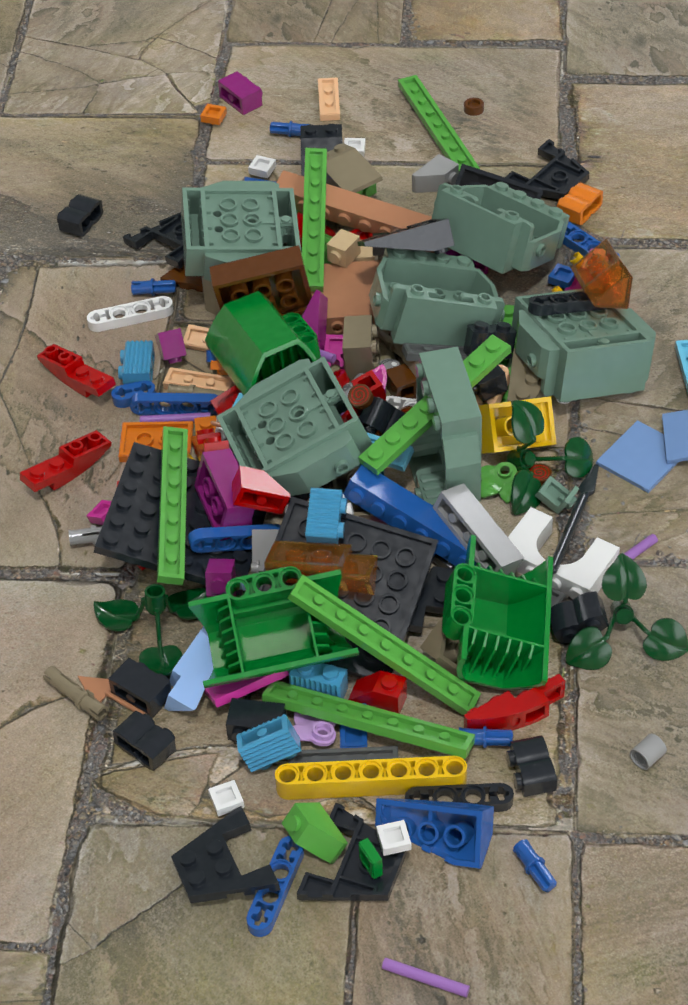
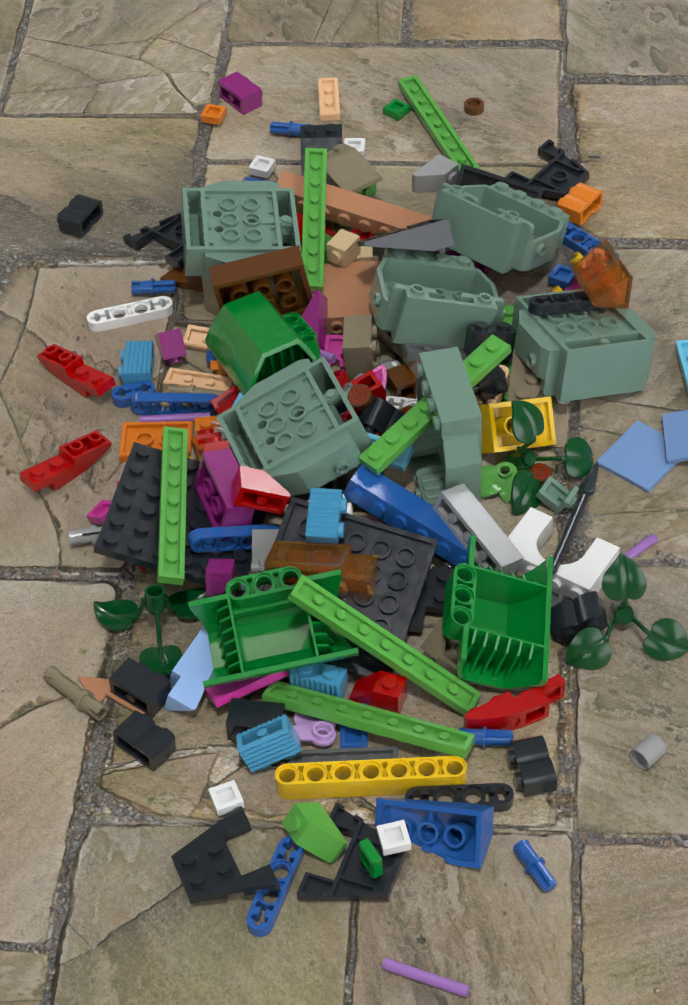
none -> green tile [382,99,411,121]

